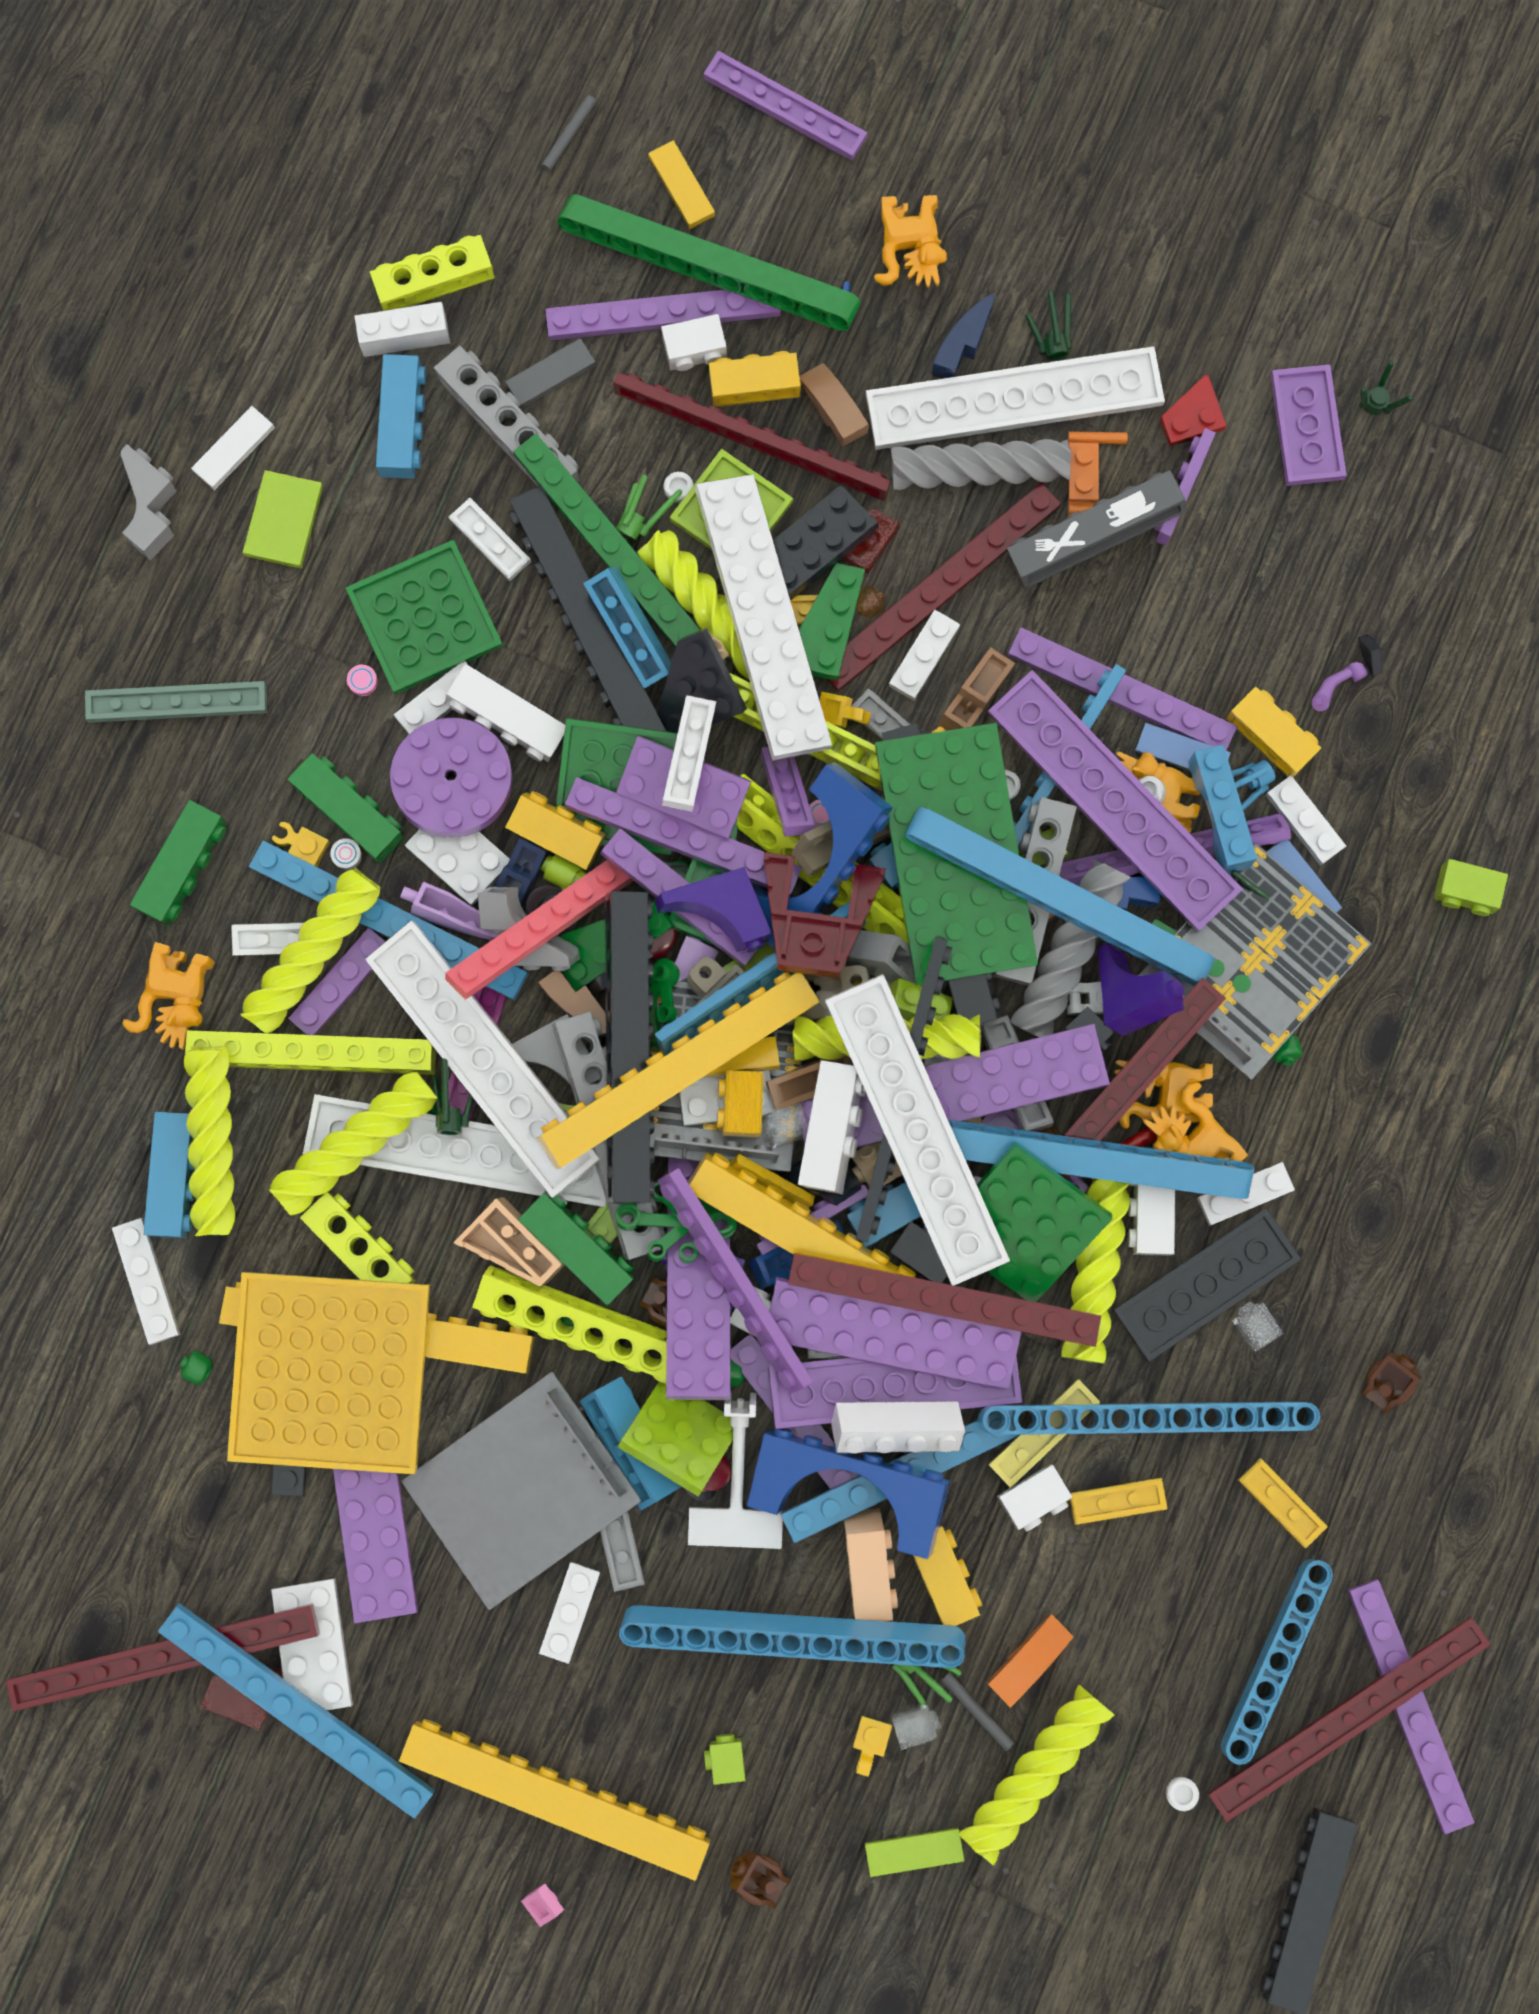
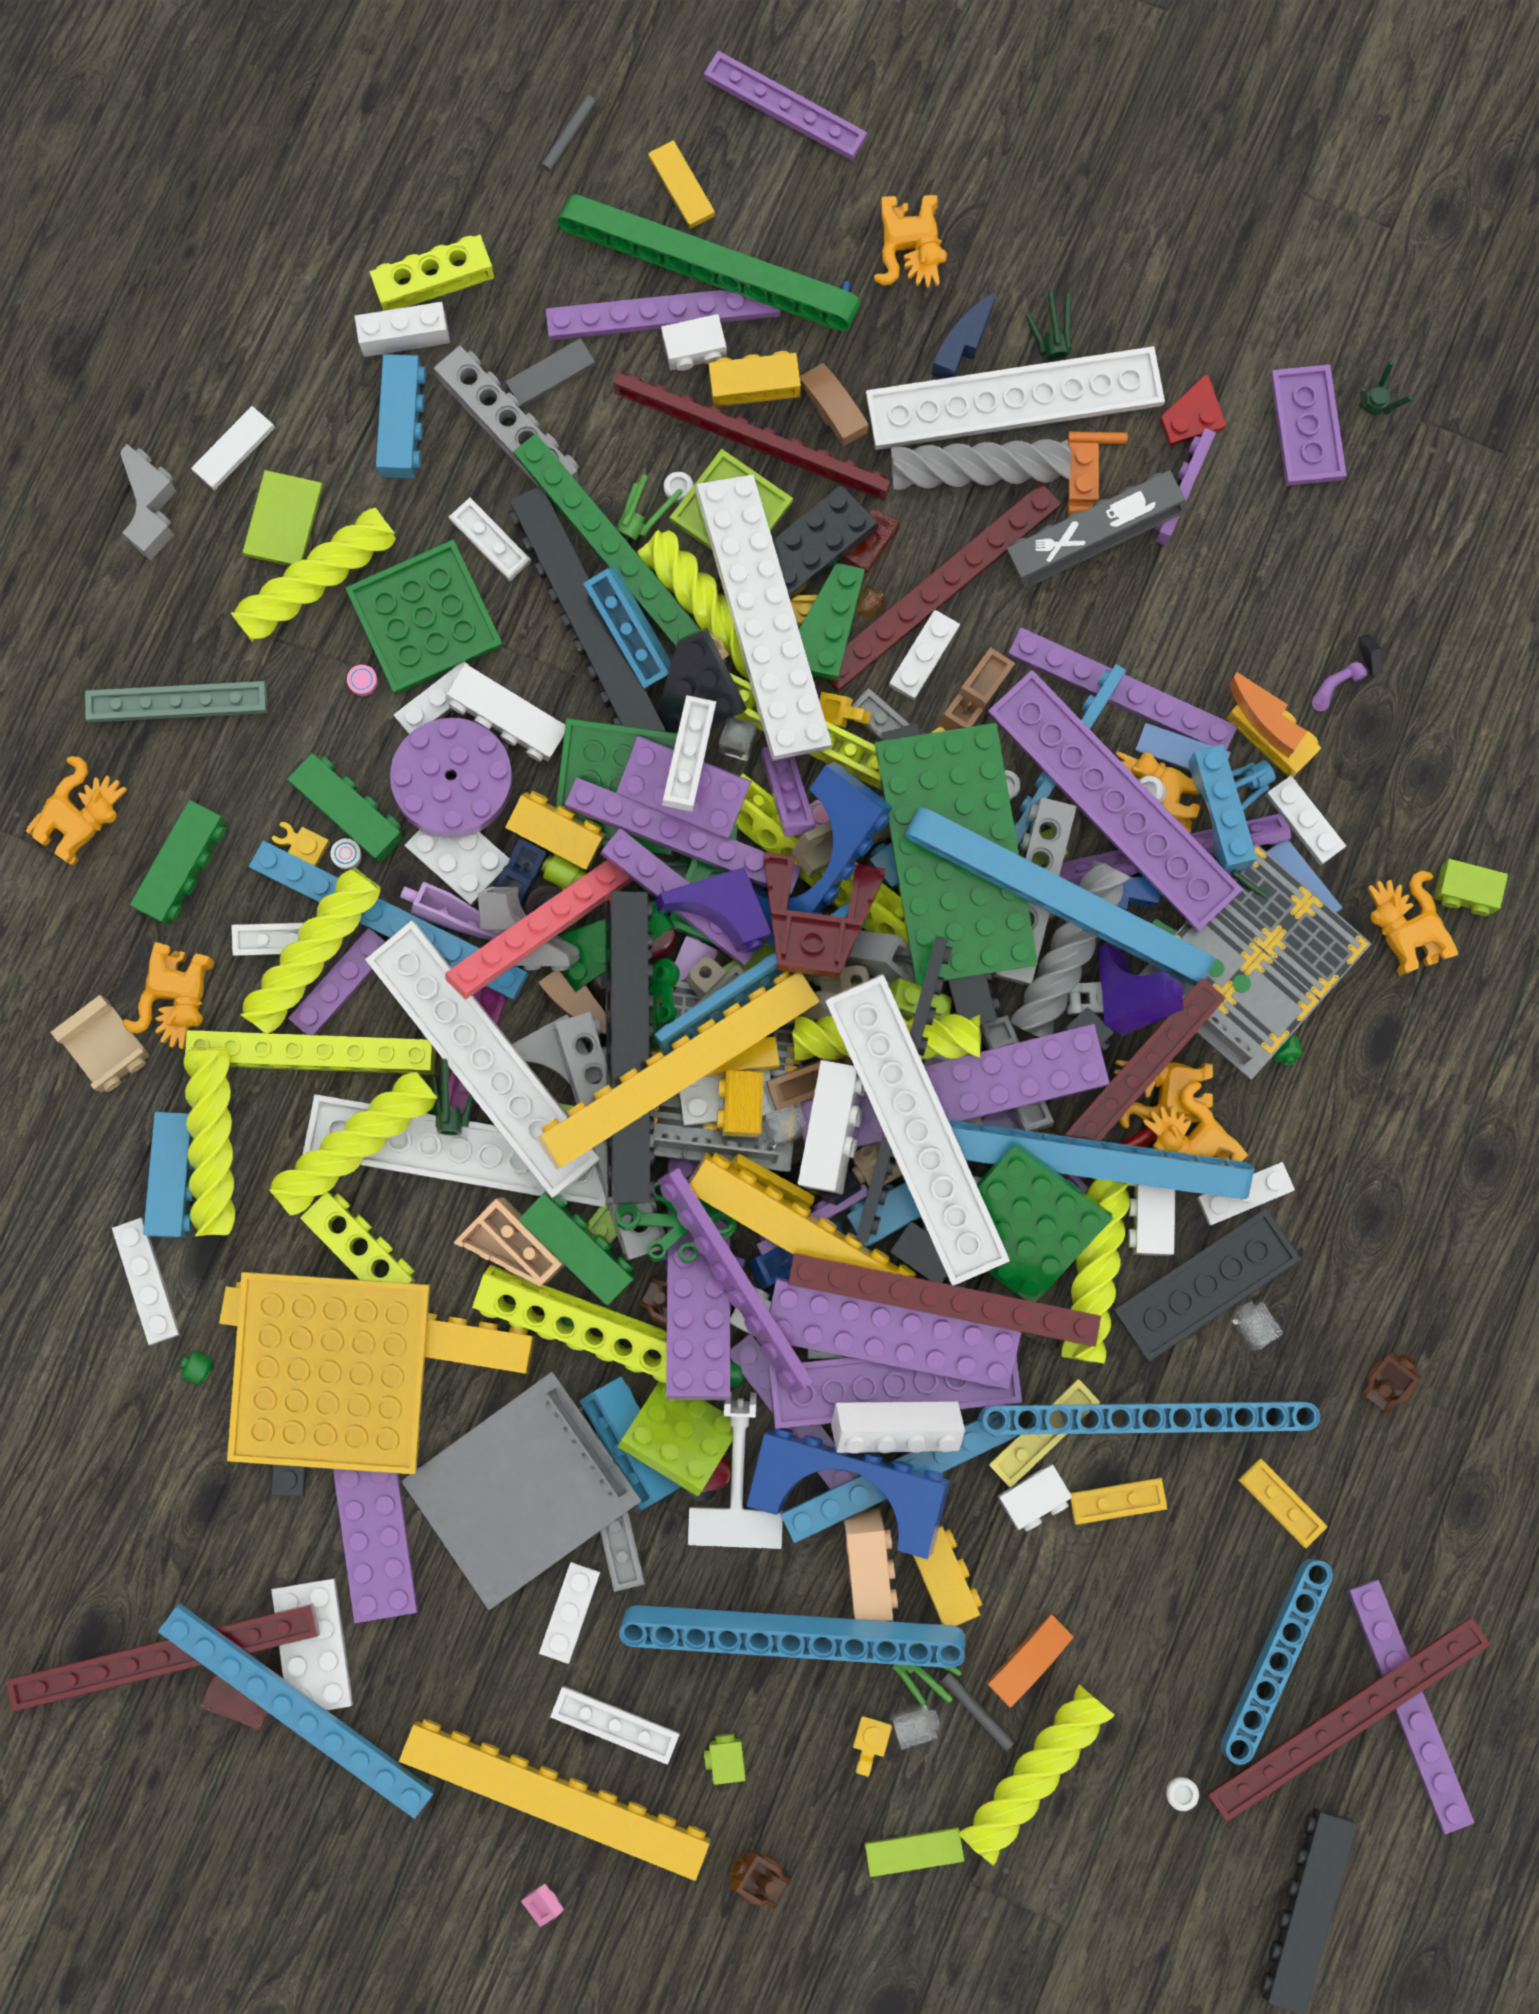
none -> light orange animal [26,756,127,866]
none -> tan panel [51,995,150,1093]
none -> neon yellow piece [231,508,396,643]
none -> white plate [550,1686,680,1765]
none -> clear brick [719,717,756,761]
none -> orange slope [1229,672,1307,758]
none -> light orange animal [1368,871,1458,976]

